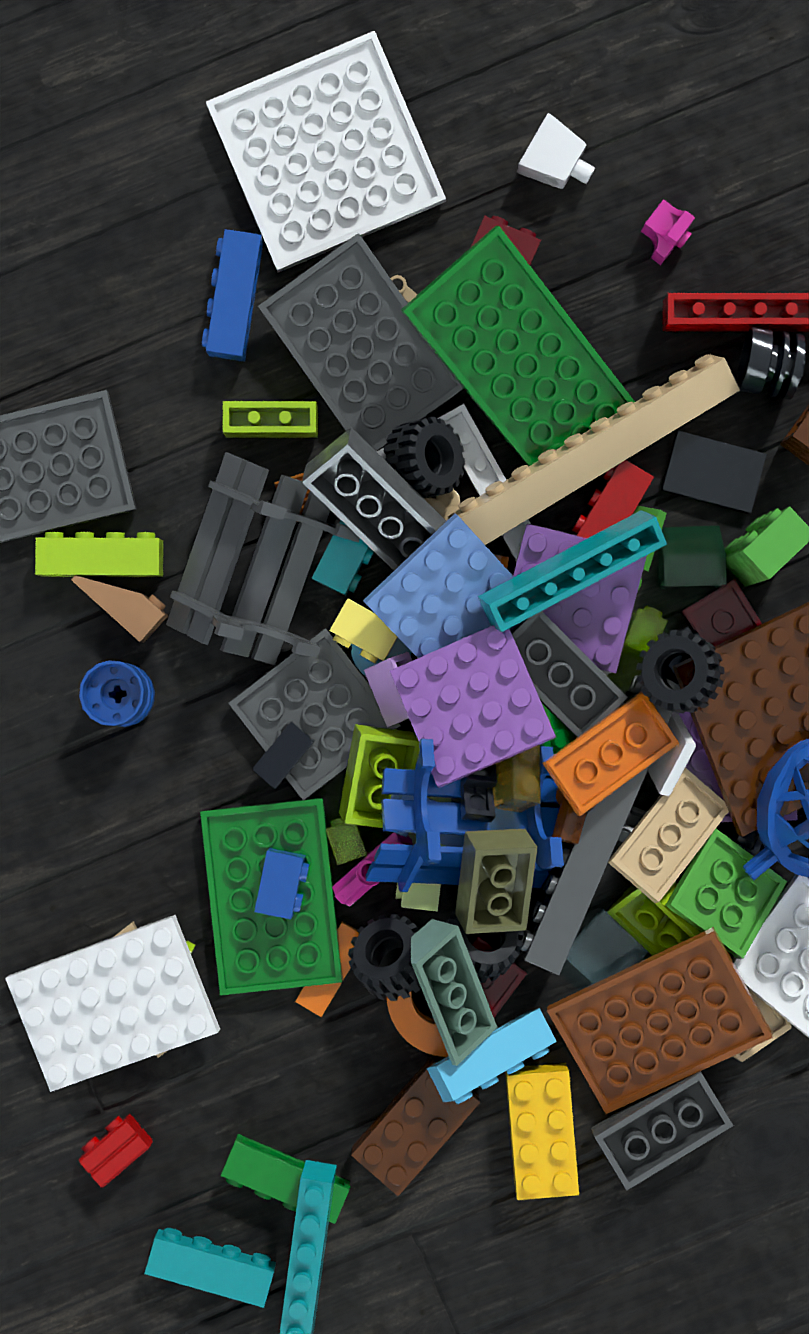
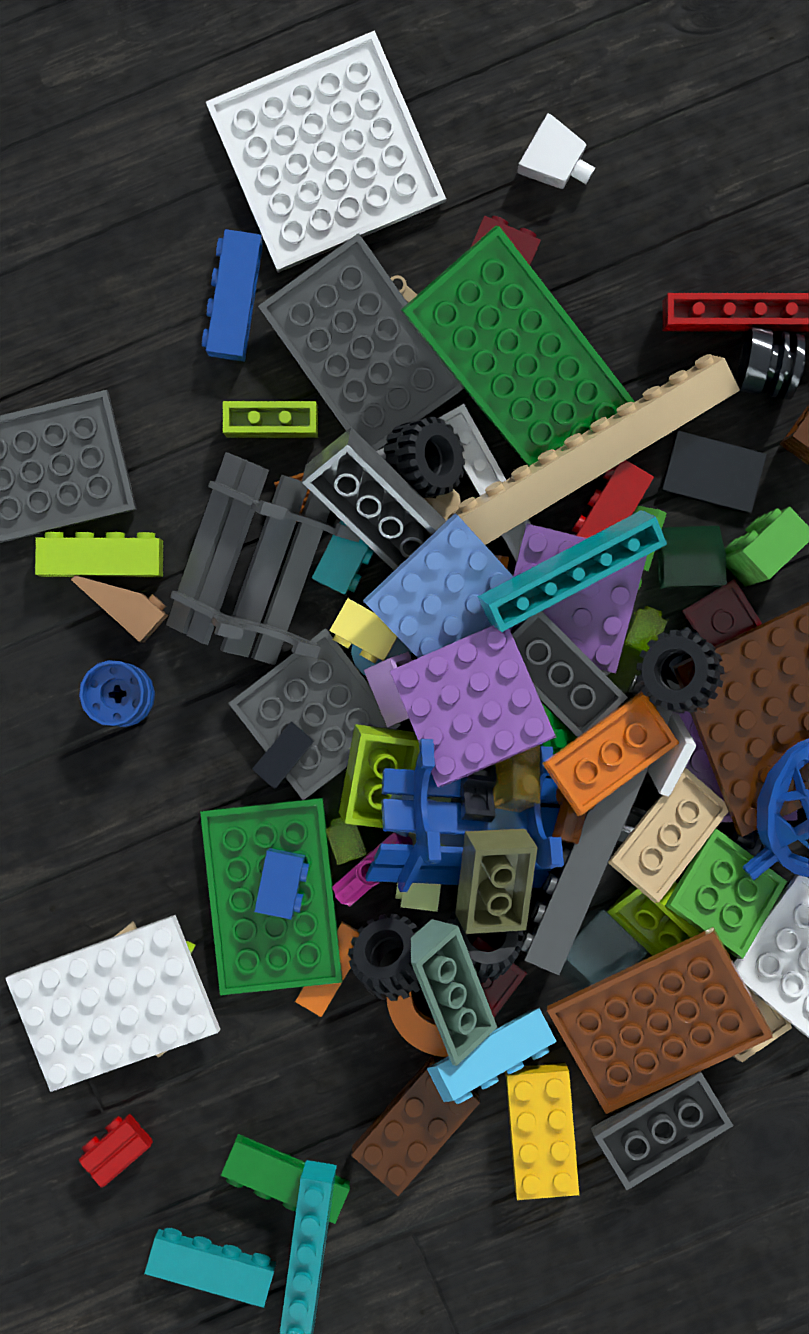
dark pink brick [641,199,695,265] -> none

